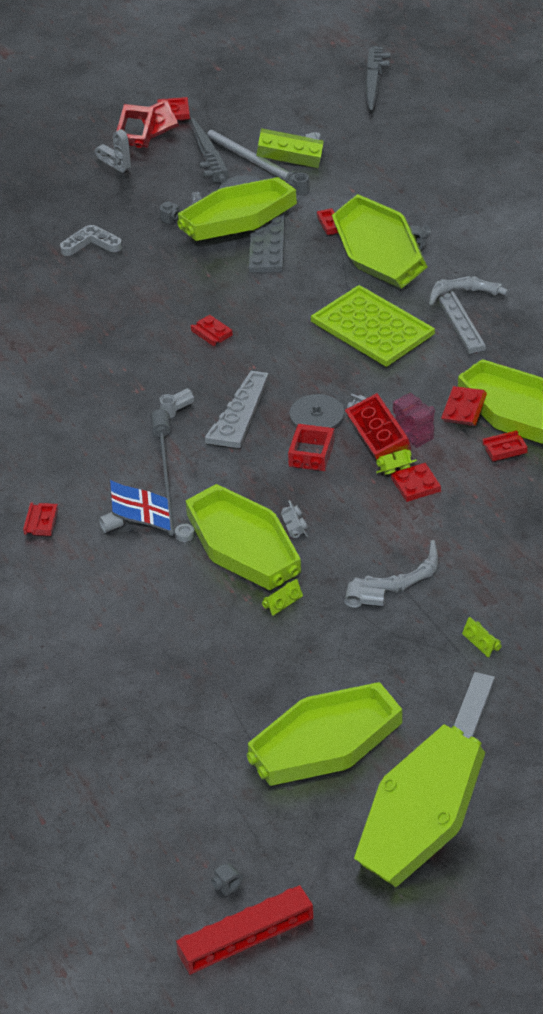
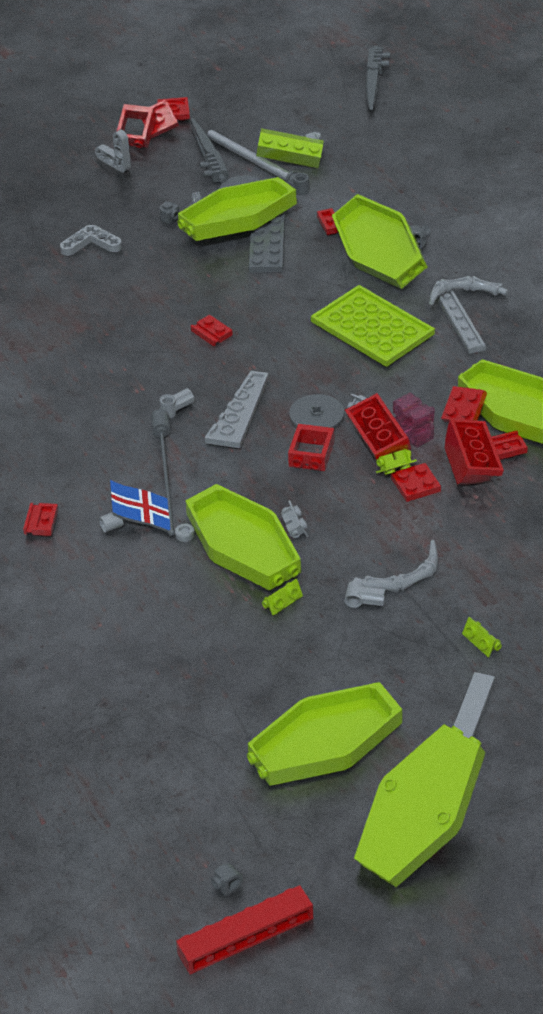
none -> red windscreen [445,419,504,485]

